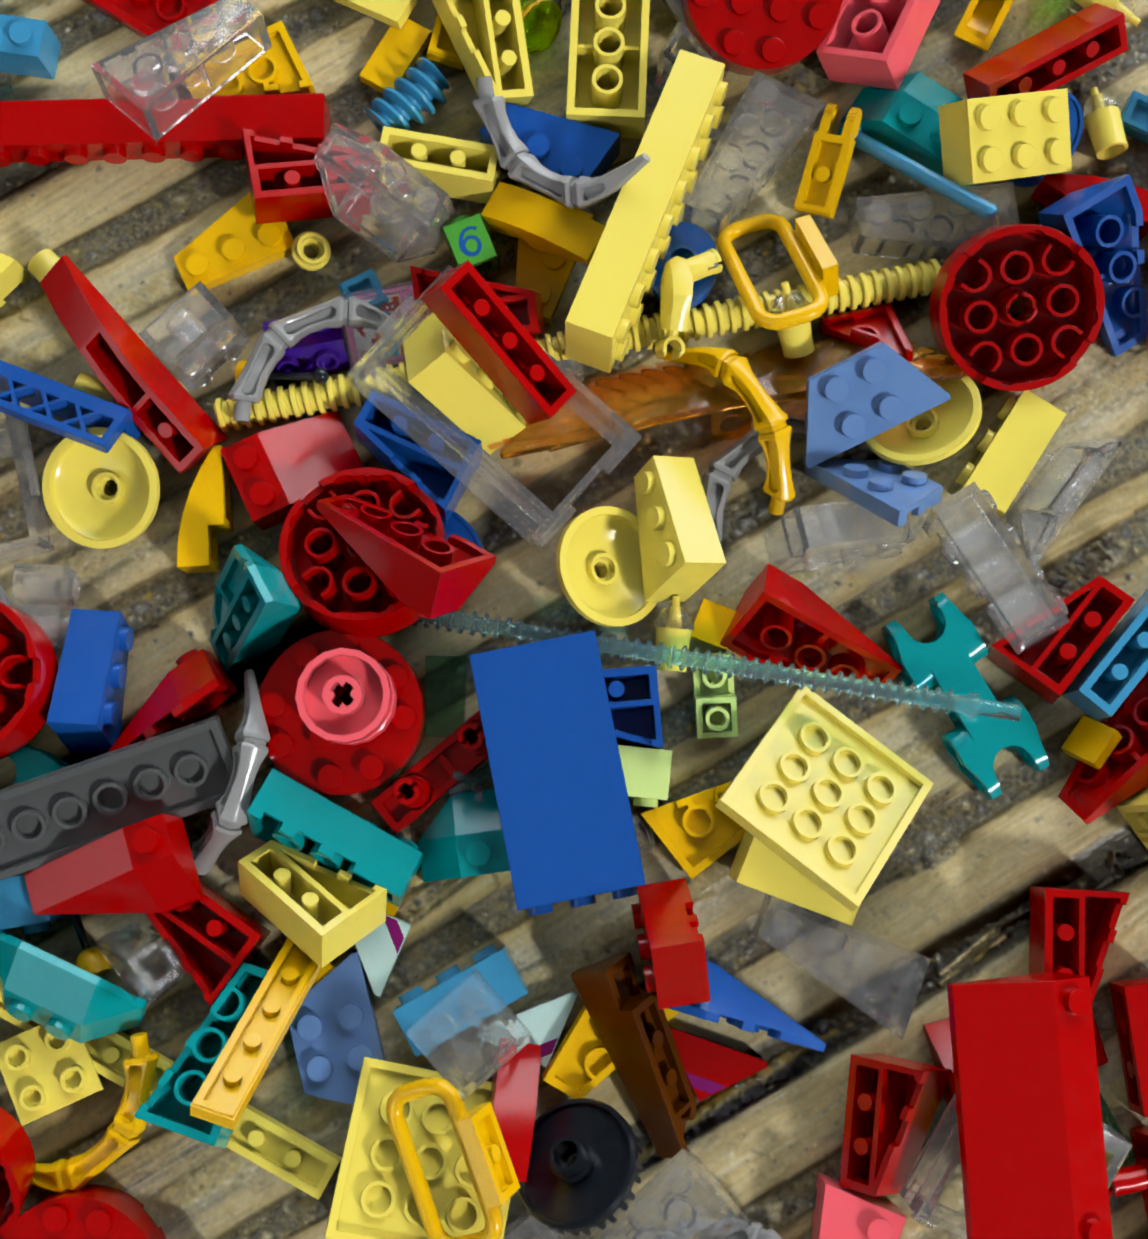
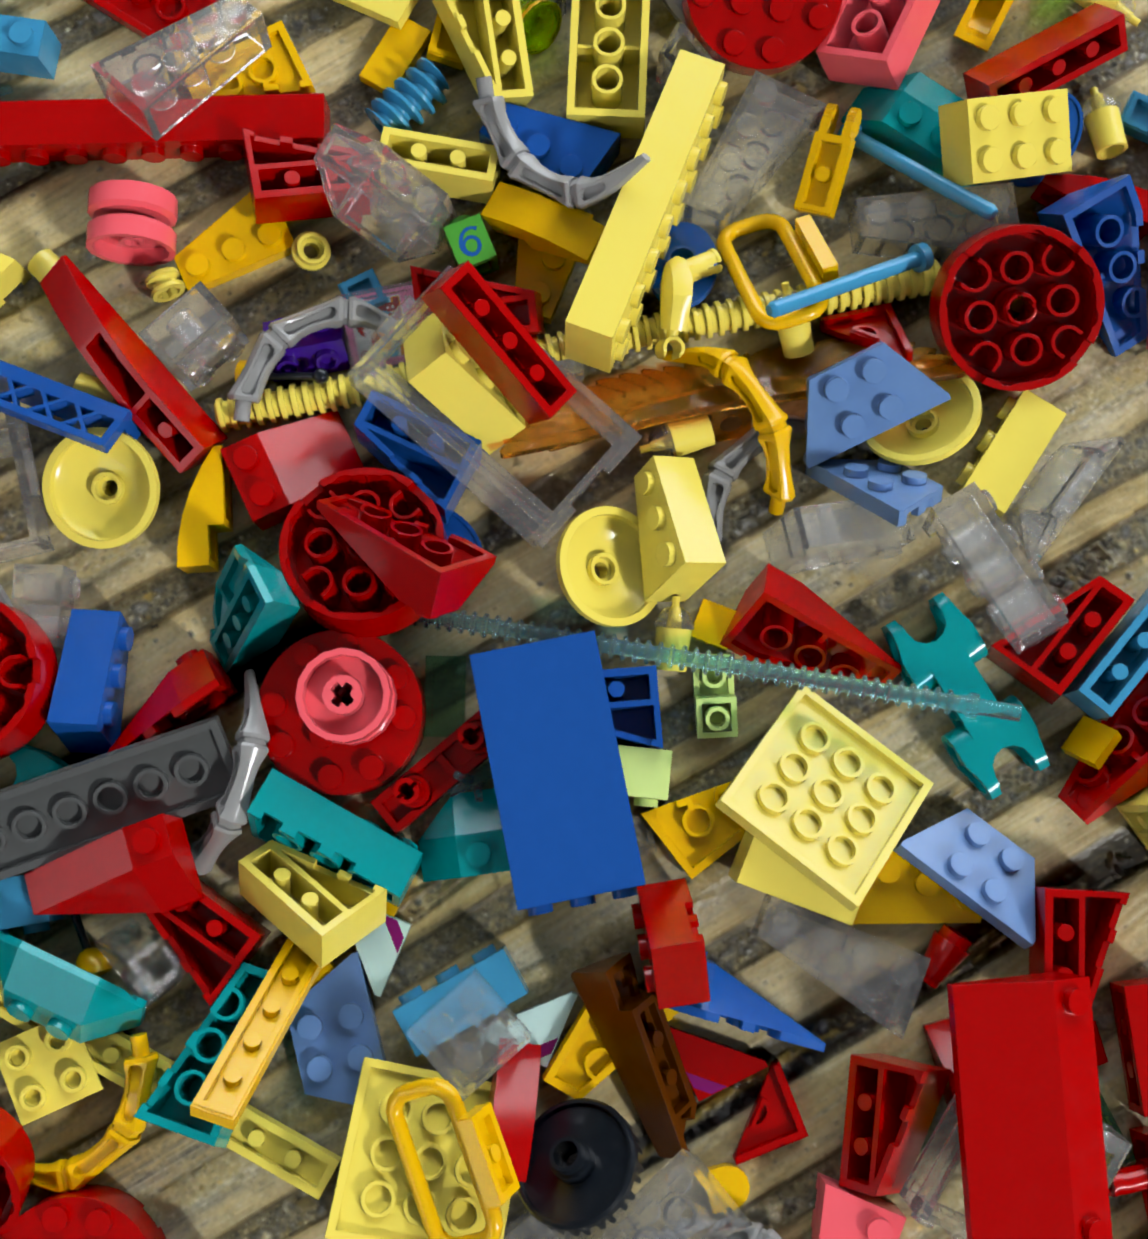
none -> coral wheel [86,180,178,266]
none -> light yellow bush [145,267,186,303]
none -> light yellow piece [639,414,715,457]
none -> yellow tile [701,1162,750,1215]
none -> red tile [733,1059,809,1165]
none -> dark azure bar [766,242,934,318]
none -> yellow wing [853,851,982,924]
none -> medium blue wing [893,808,1036,950]
none -> red cone [916,923,973,989]

